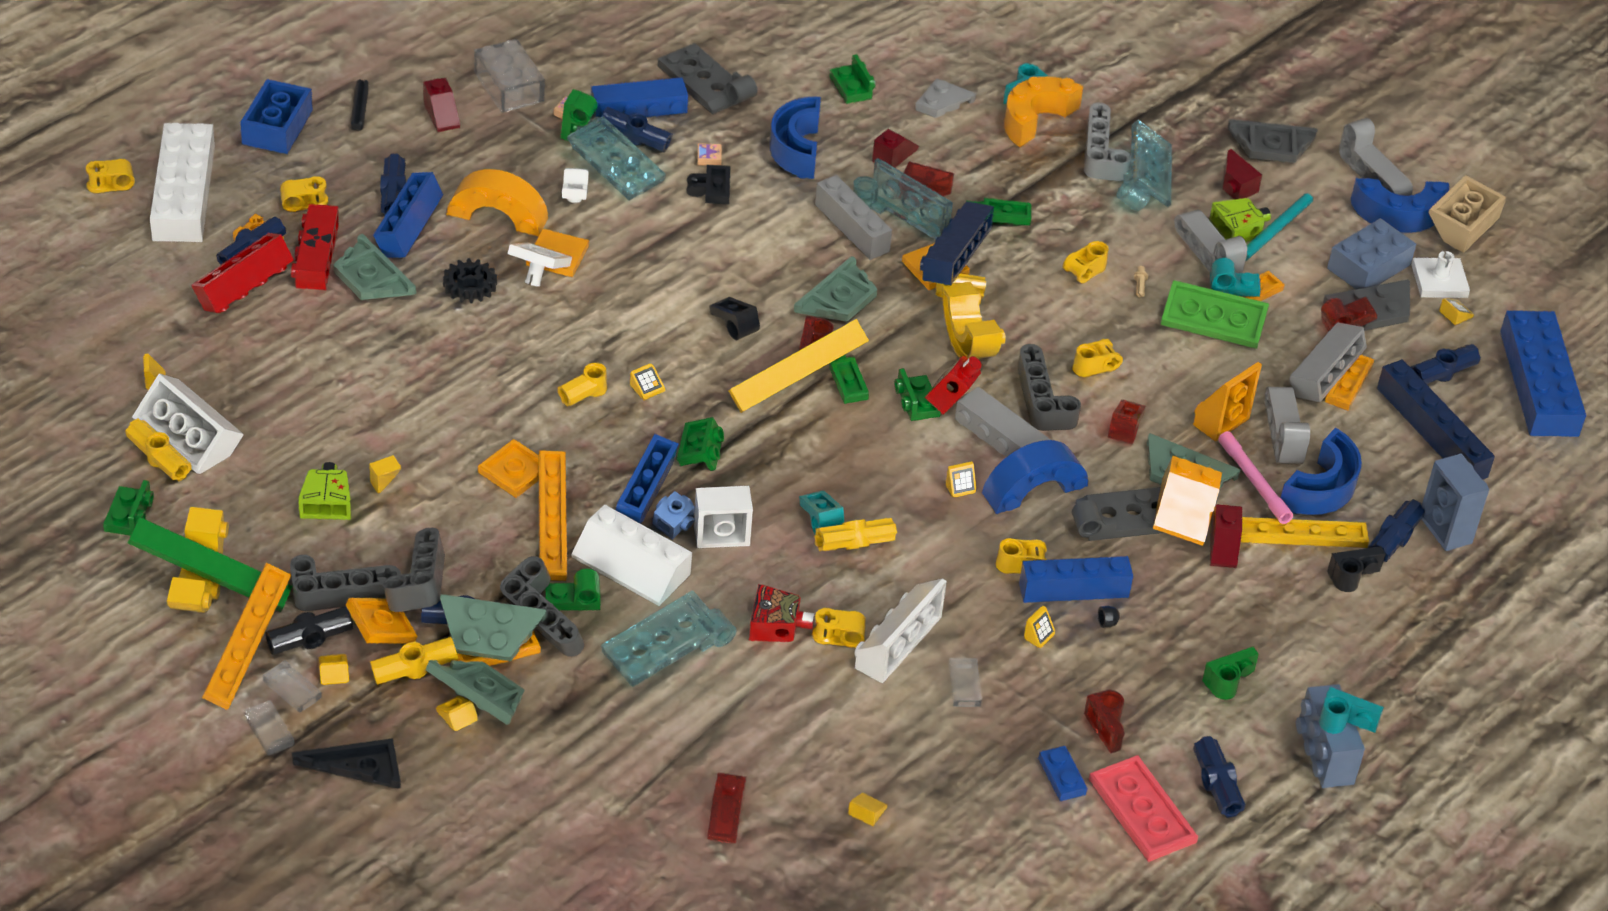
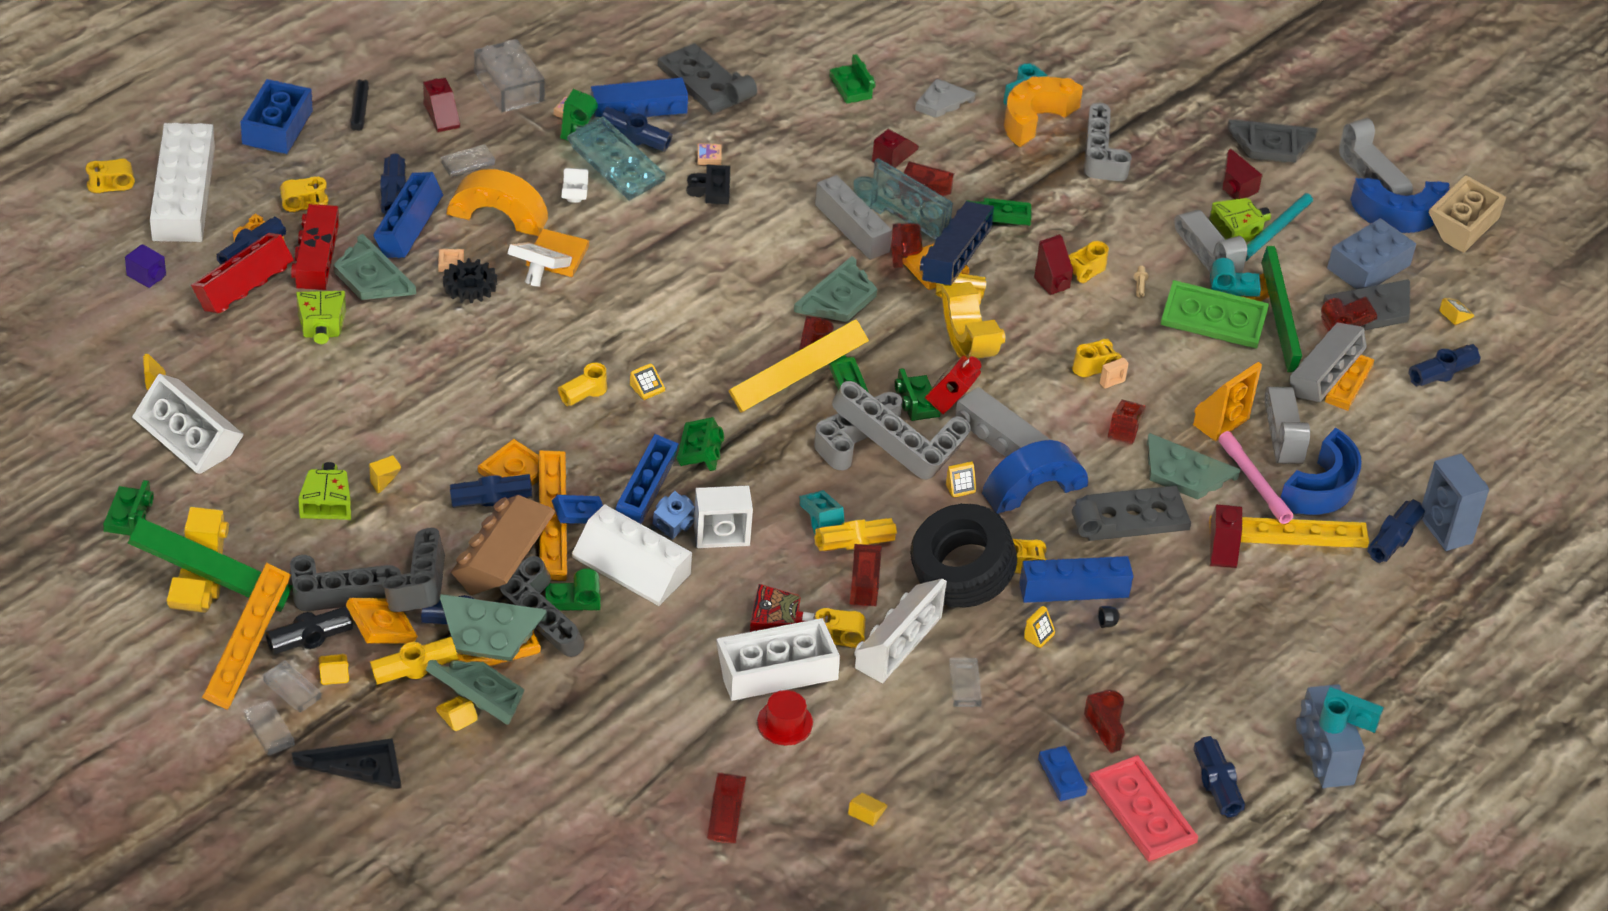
yellow piece [125,418,192,481] -> none
clear light blue hinge [601,590,737,687] -> none
black plate [709,297,760,340] -> none
blue brick [770,97,821,179] -> none
dark grey beam [1017,344,1081,431] -> none
clear light blue hinge [1117,120,1172,211] -> none
slope [1153,456,1222,546] -> none
green plate [1202,646,1259,700] -> none
black plate [1327,546,1385,592] -> none
dark blue brick [1377,359,1495,480] -> none
white tile [1411,251,1470,298] -> none
blue brick [1500,311,1586,437] -> none
none -> dark purple brick [125,244,166,288]
none -> lime torso [296,291,346,344]
none -> light nougat tile [438,249,464,272]
none -> clear tile [441,144,495,177]
none -> dark blue piece [450,474,533,508]
none -> medium nougat slope [451,495,555,596]
none -> blue plate [552,495,603,524]
none -> white slope [716,618,840,701]
none -> red piece [757,690,813,746]
none -> light grey beam [814,392,902,470]
none -> light grey beam [832,381,971,480]
none -> clear red slope [849,544,882,606]
none -> clear red plate [891,223,923,268]
none -> black tyre [910,503,1017,608]
none -> dark red slope [1034,234,1073,295]
none -> light nougat tile [1100,358,1129,389]
none -> green tile [1261,246,1302,372]

